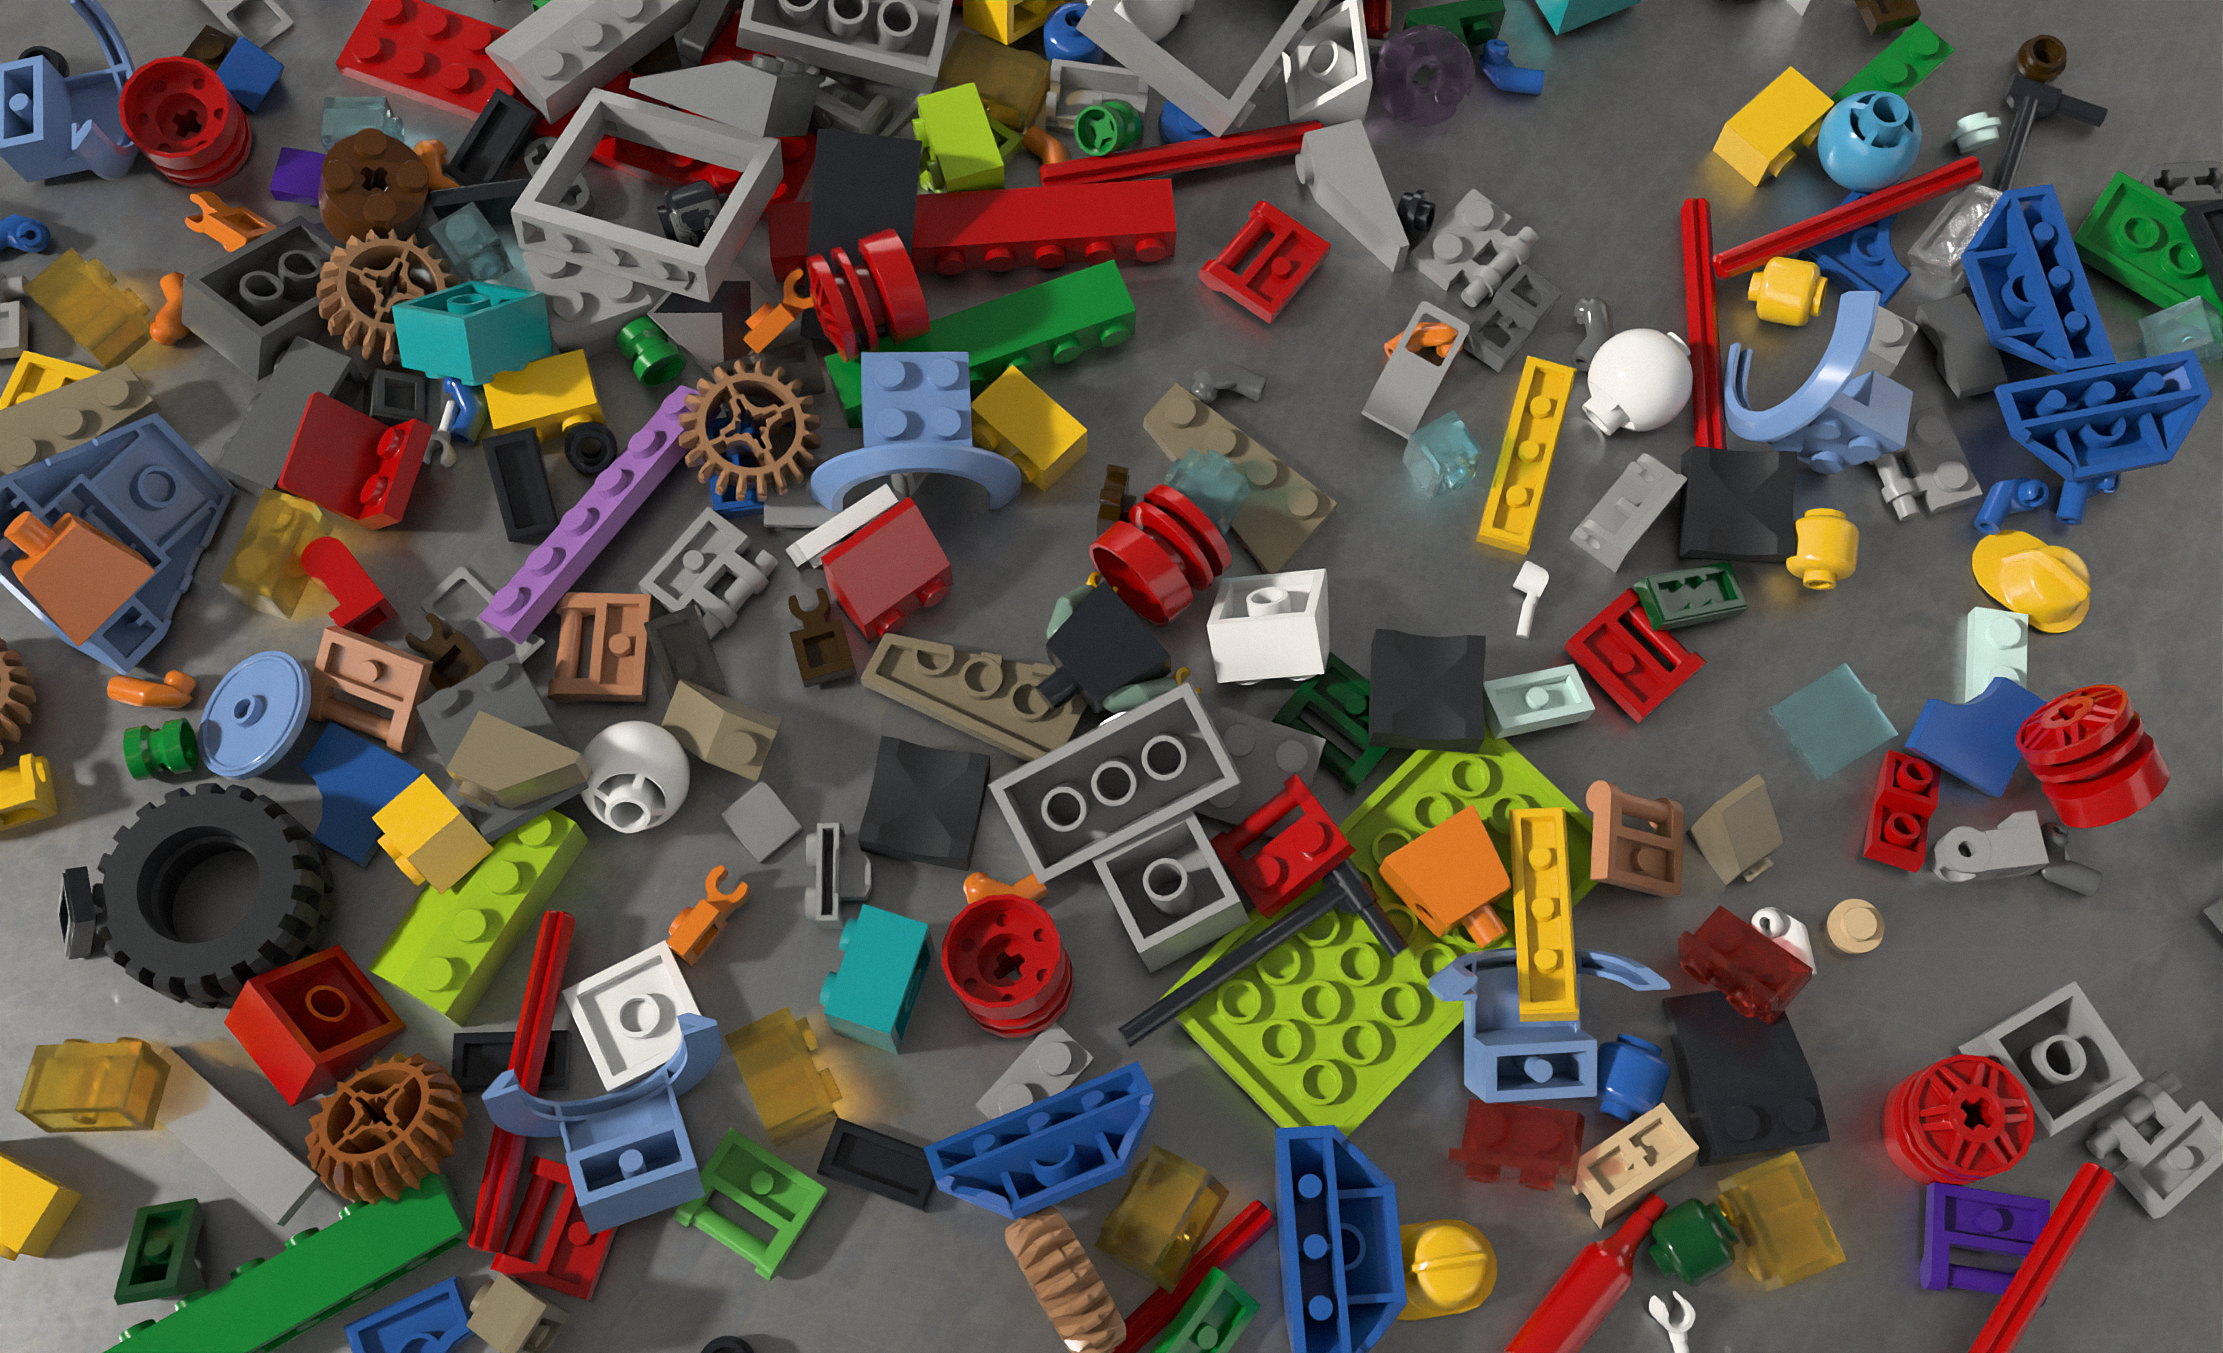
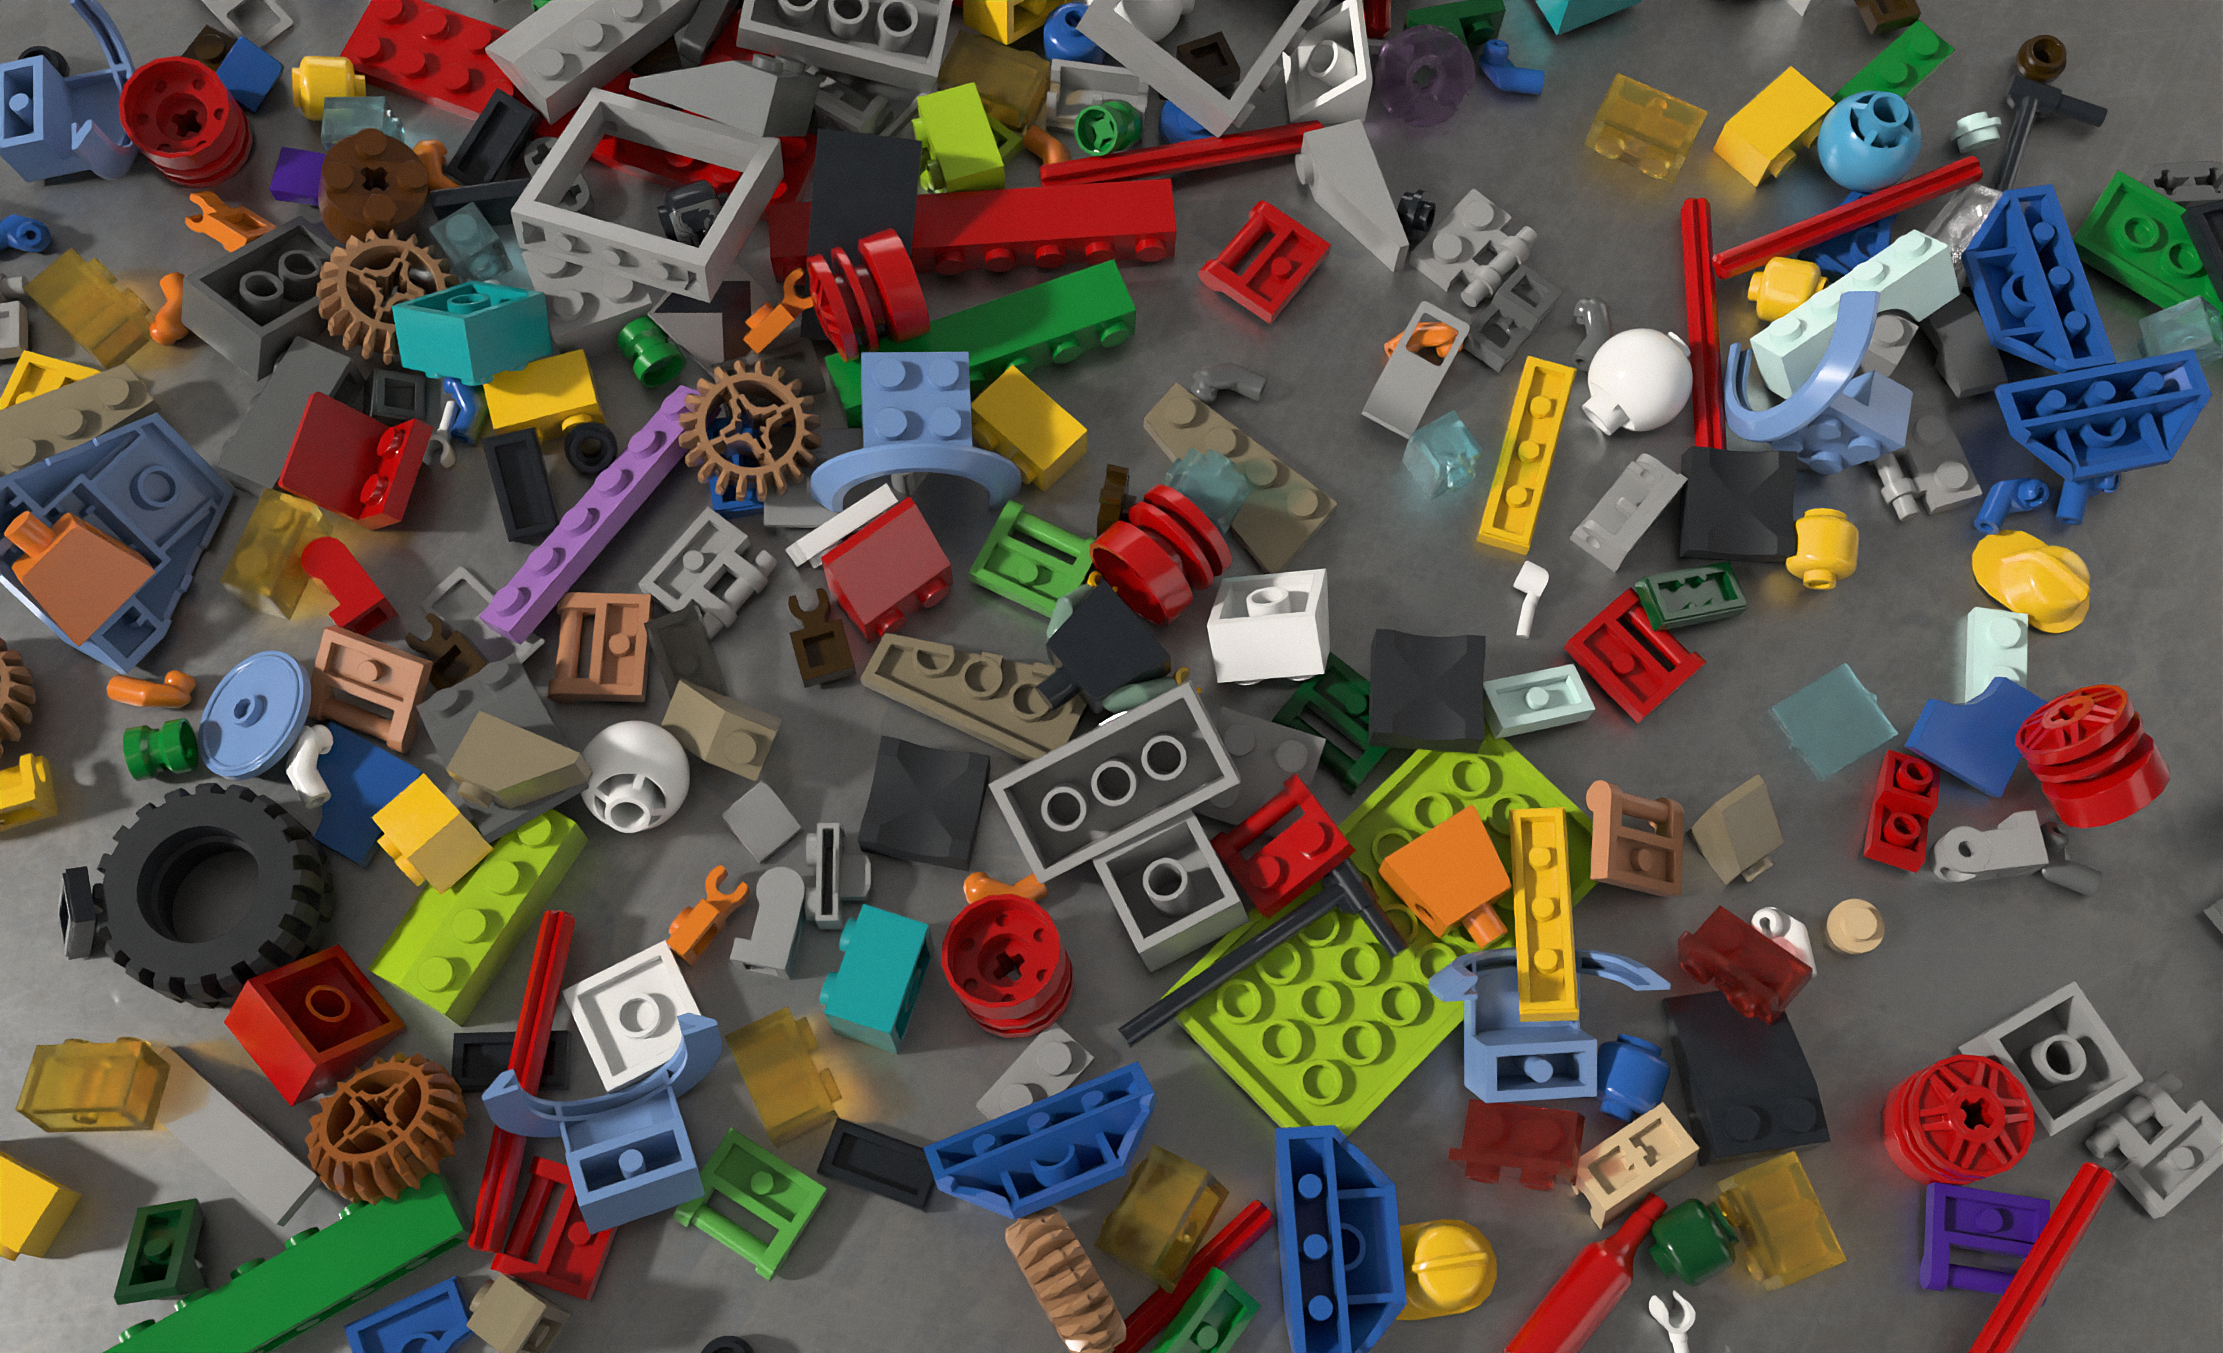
none -> white arm [285,725,333,809]
none -> yellow head [292,56,366,122]
none -> light grey leg [730,867,806,980]
none -> bright green plate [969,499,1097,618]
none -> dark brown plate [1158,31,1241,100]
none -> clear yellow brick [1584,73,1708,184]
none -> light aqua arch [1750,229,1960,400]

